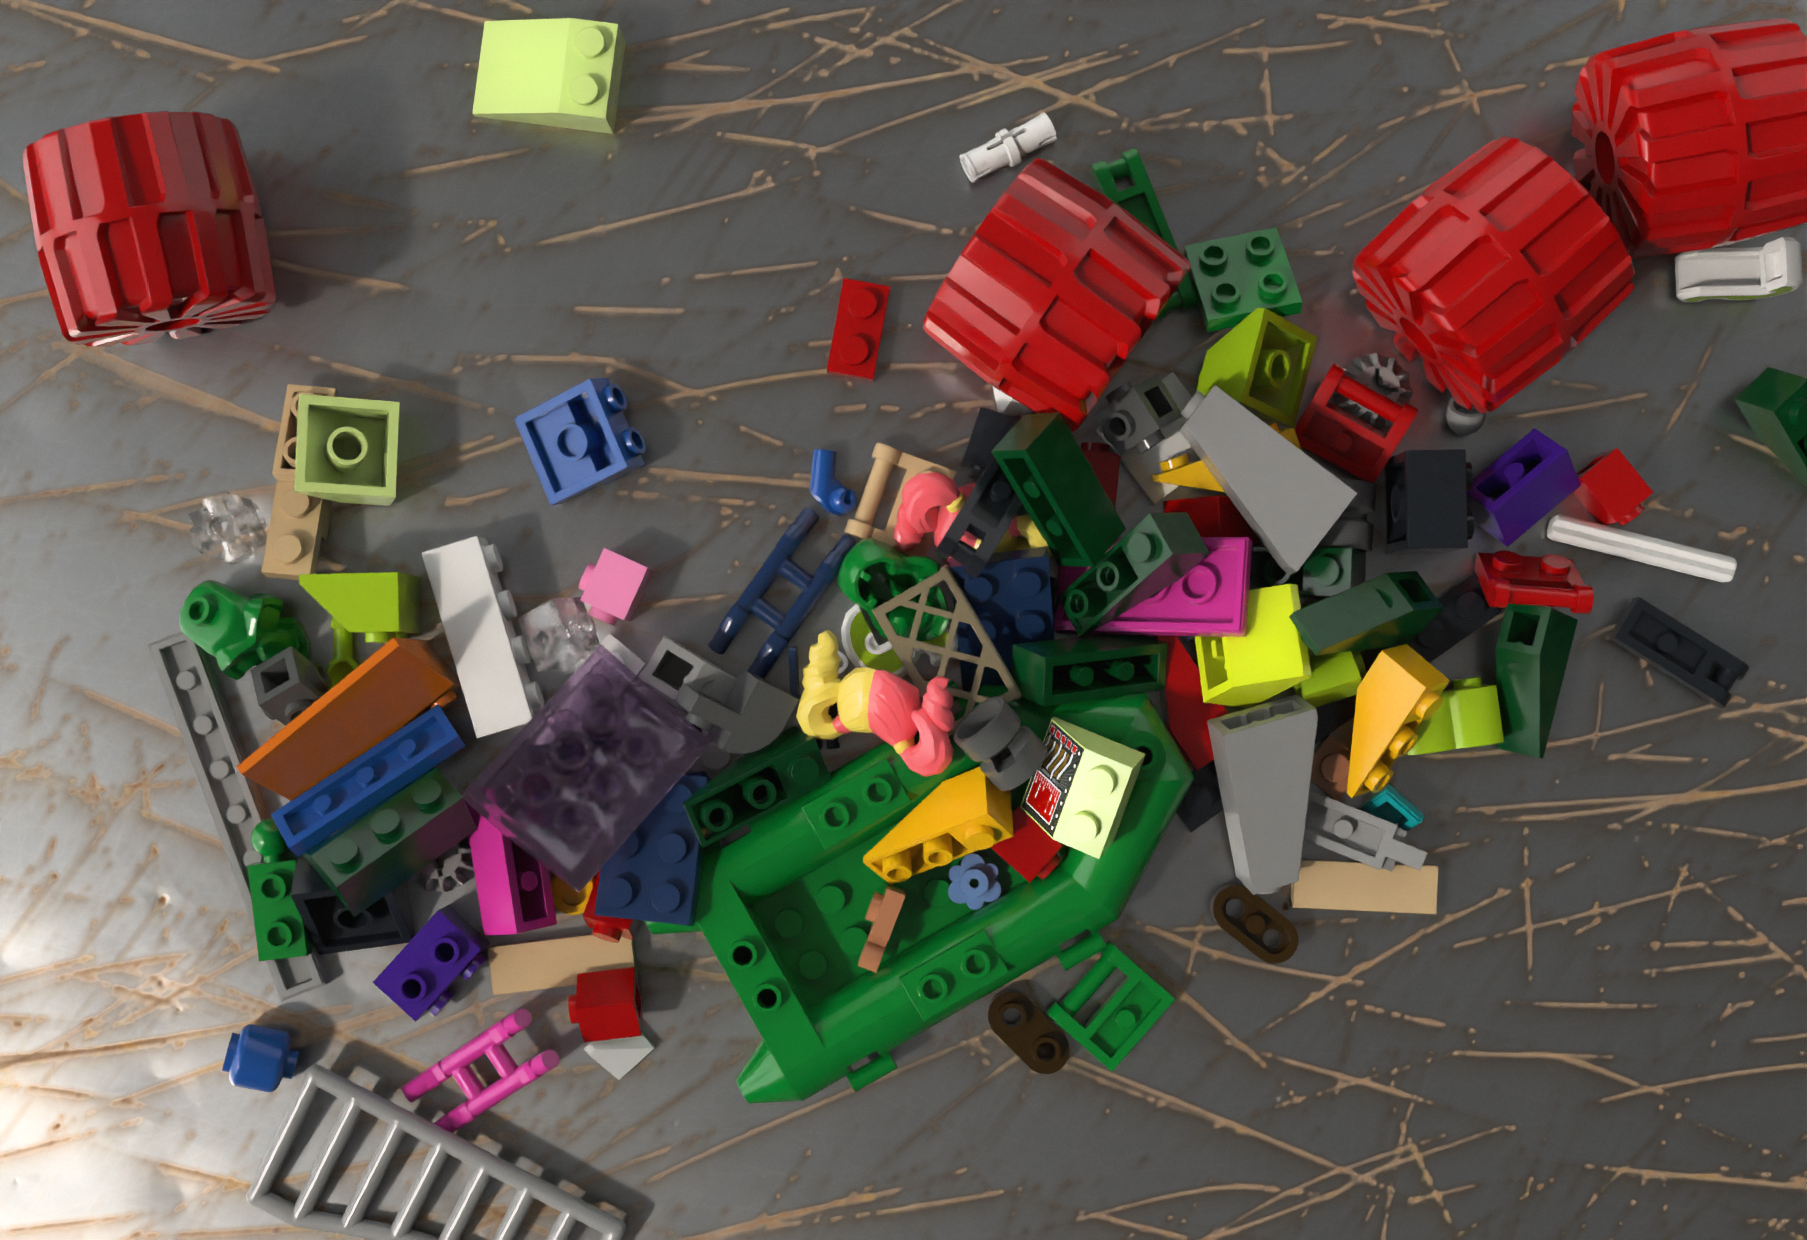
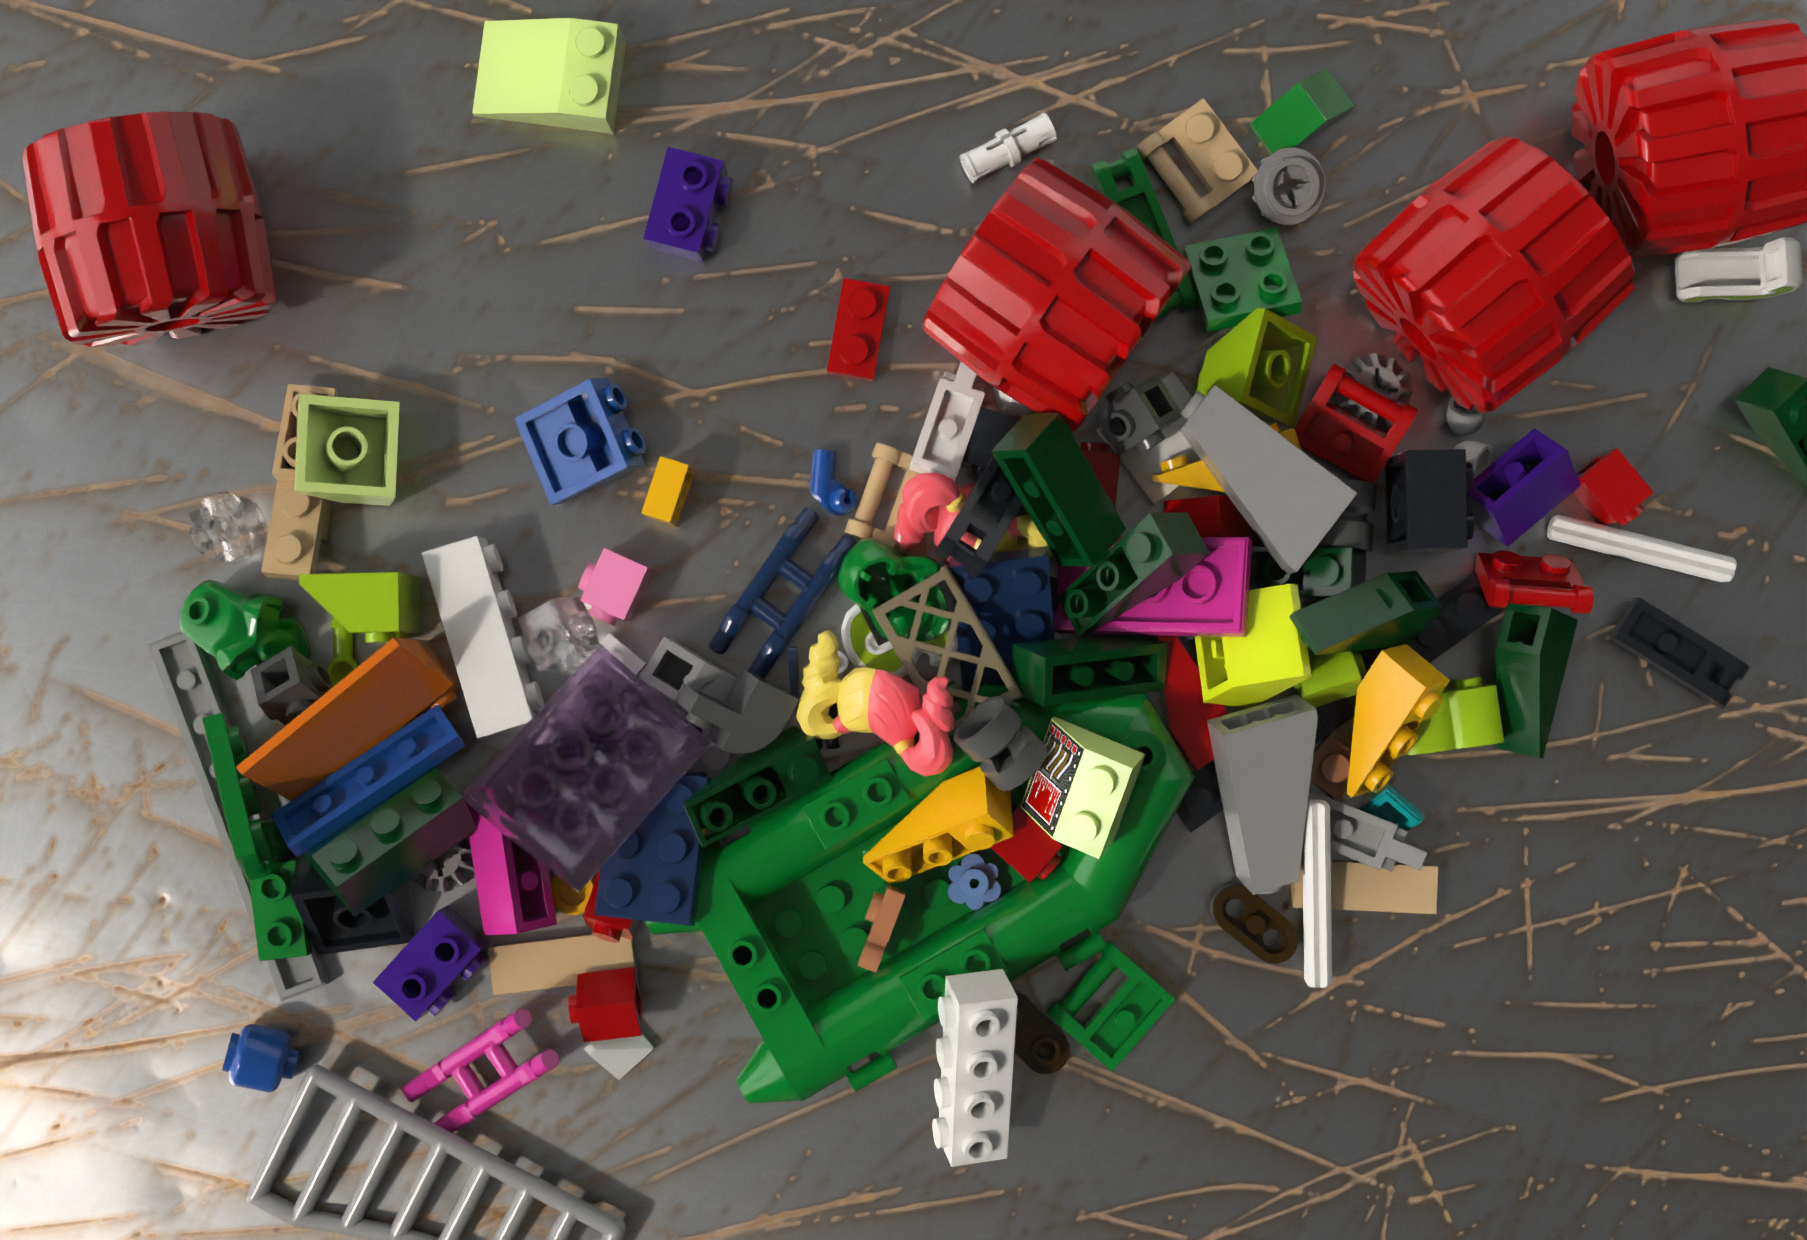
none -> green plate [202,713,273,881]
none -> yellow piece [641,456,695,527]
none -> dark purple brick [643,147,733,263]
none -> white hinge [909,362,985,482]
none -> white brick [932,969,1018,1167]
none -> tan plate [1136,98,1258,225]
none -> green slope [1250,69,1355,154]
none -> light grey gear [1251,147,1326,225]
none -> white axle [1302,799,1332,988]
none -> white hinge [1454,440,1492,479]

